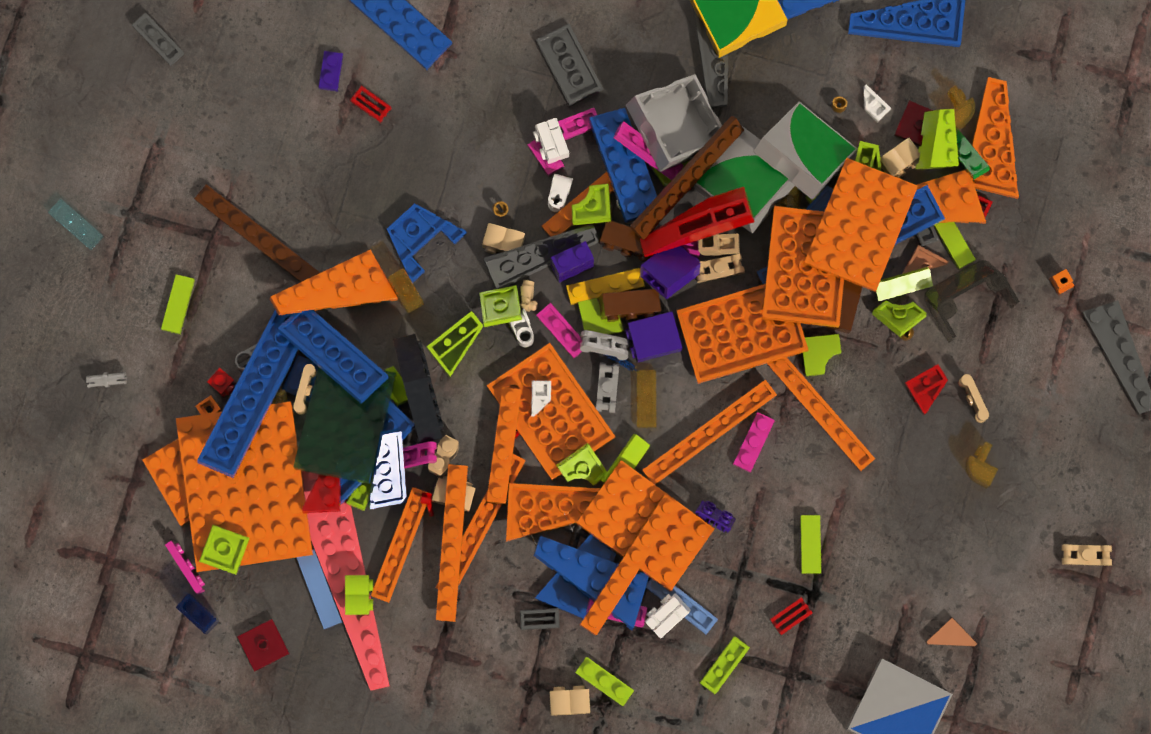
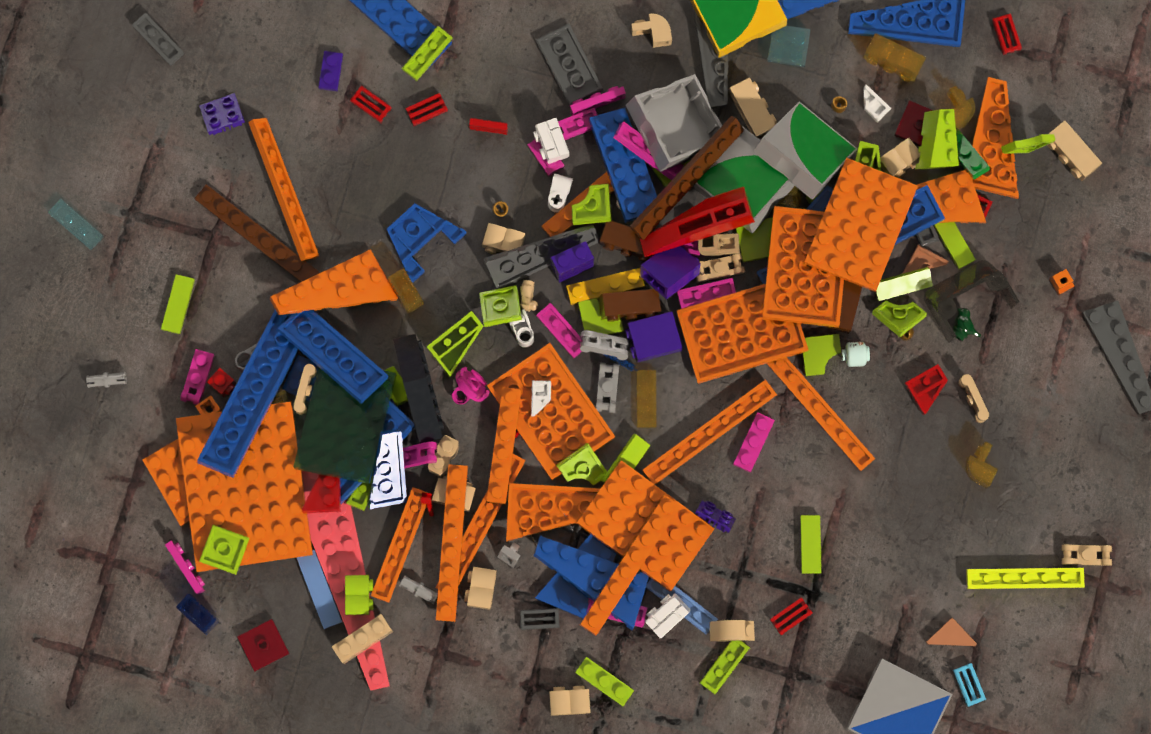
none -> dark pink plate [180,349,215,405]
none -> dark purple hinge [199,93,245,135]
none -> orange plate [248,118,319,261]
none -> tan brick [332,614,393,664]
none -> light grey pin [399,576,438,604]
none -> lime tile [402,26,453,81]
none -> red tile [406,93,448,126]
none -> dark pink tile [452,367,490,405]
none -> tan brick [464,567,497,610]
none -> red tile [469,118,508,135]
none -> light grey tile [498,542,521,568]
none -> dark pink plate [570,86,626,116]
none -> tan brick [631,14,672,48]
none -> dark pink plate [677,278,736,309]
none -> tan brick [710,620,755,642]
none -> tan brick [728,78,777,139]
none -> lime tile [735,218,773,263]
none -> clear light blue plate [767,26,810,67]
none -> light aqua head [841,342,870,367]
none -> clear yellow brick [863,33,926,82]
none -> dark green animal [950,308,981,342]
none -> medium azure tile [953,663,986,707]
none -> neon yellow plate [966,568,1085,589]
none -> red tile [992,13,1022,55]
none -> lime tile [1001,134,1055,154]
none -> tan brick [1047,121,1102,181]

